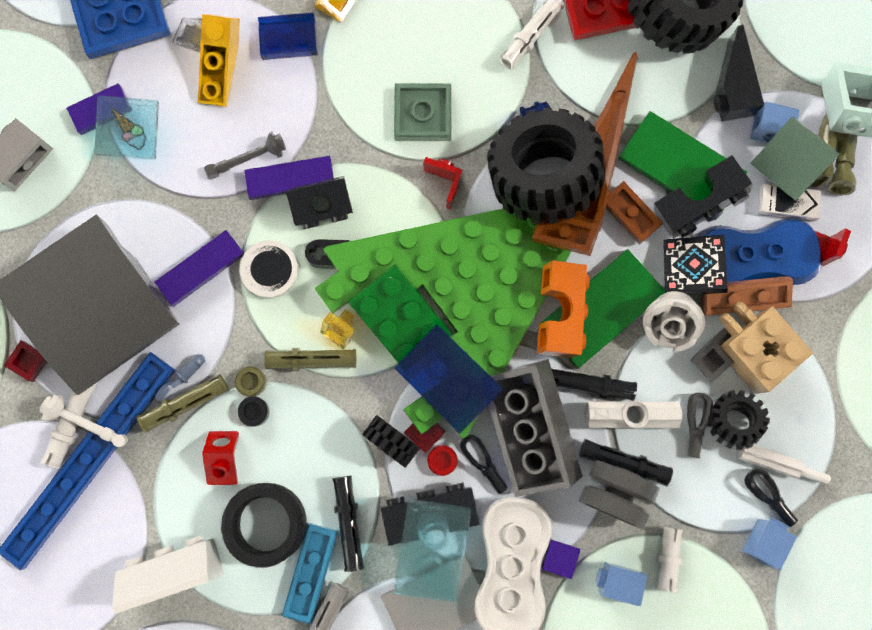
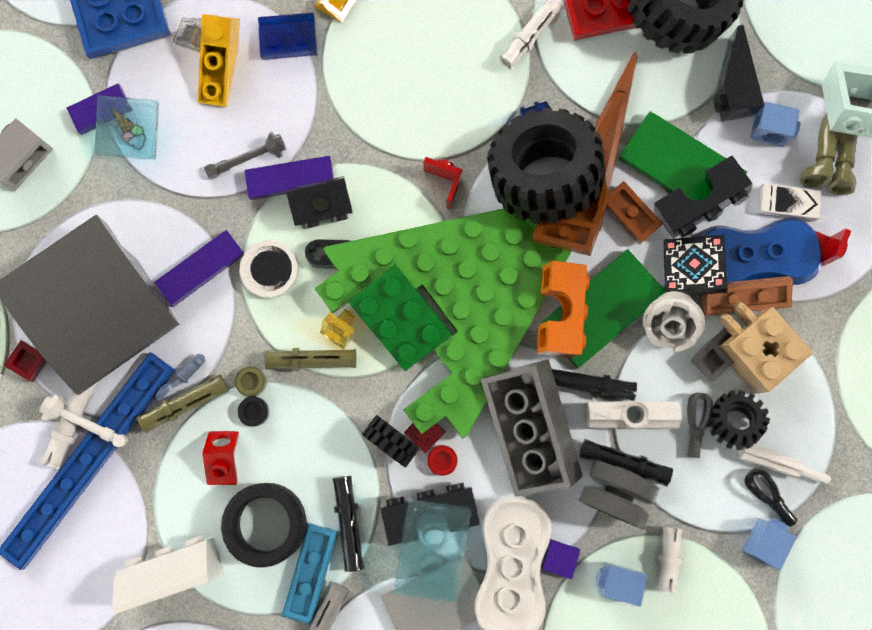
sand green tile [394,83,451,141] -> none
clear blue tile [394,324,504,434] -> none
black piece [460,435,508,494] -> none
sand green tile [750,116,840,201] -> none

